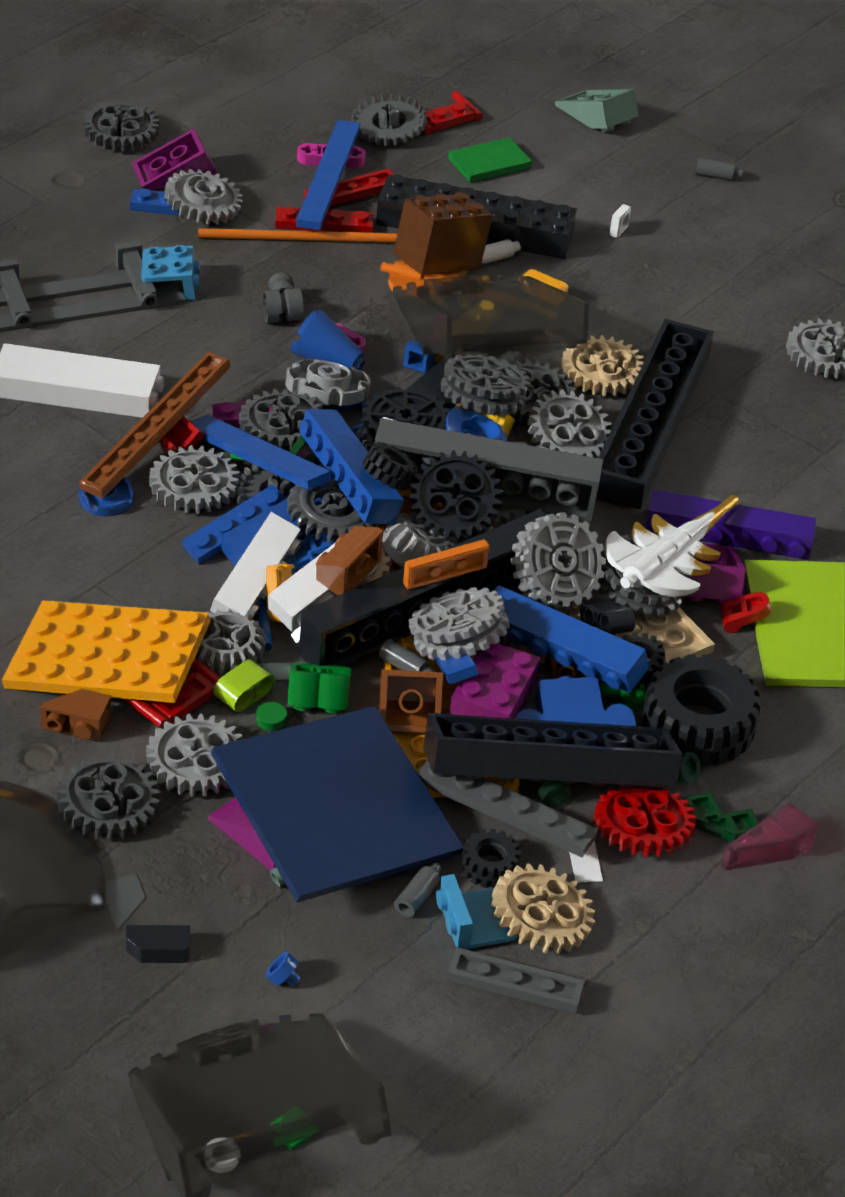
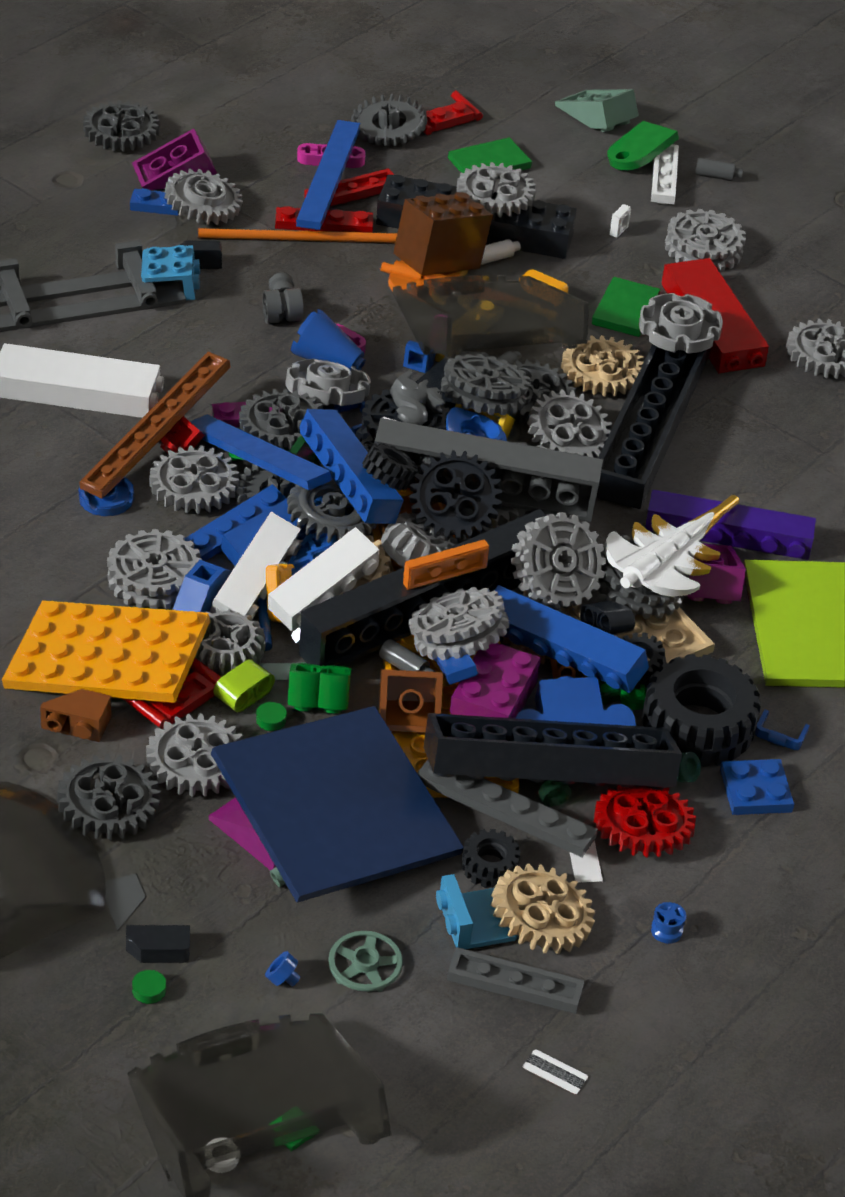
dark orange slope [316,526,383,595] -> none
dark grey cylinder [394,862,442,917] -> none
dark green tile [682,792,764,844] -> none
red plate [720,592,772,633] -> none
clear pink slope [722,802,818,871] -> none
none -> light grey piece [107,529,201,609]
none -> green tile [132,970,166,1004]
none -> blue slope [173,560,232,613]
none -> black piece [180,240,222,269]
none -> sand green wheel [328,931,403,992]
none -> dark grey animal [390,369,444,425]
none -> light grey gear [457,162,536,217]
none -> sticker [523,1049,588,1094]
none -> green tile [591,276,661,337]
none -> green tile [607,121,679,170]
none -> light grey piece [639,293,723,353]
none -> white plate [651,144,679,204]
none -> blue wheel [651,902,686,944]
none -> red brick [661,258,769,373]
none -> light grey piece [665,209,746,272]
none -> blue plate [720,759,794,815]
none -> blue piece [755,709,810,750]

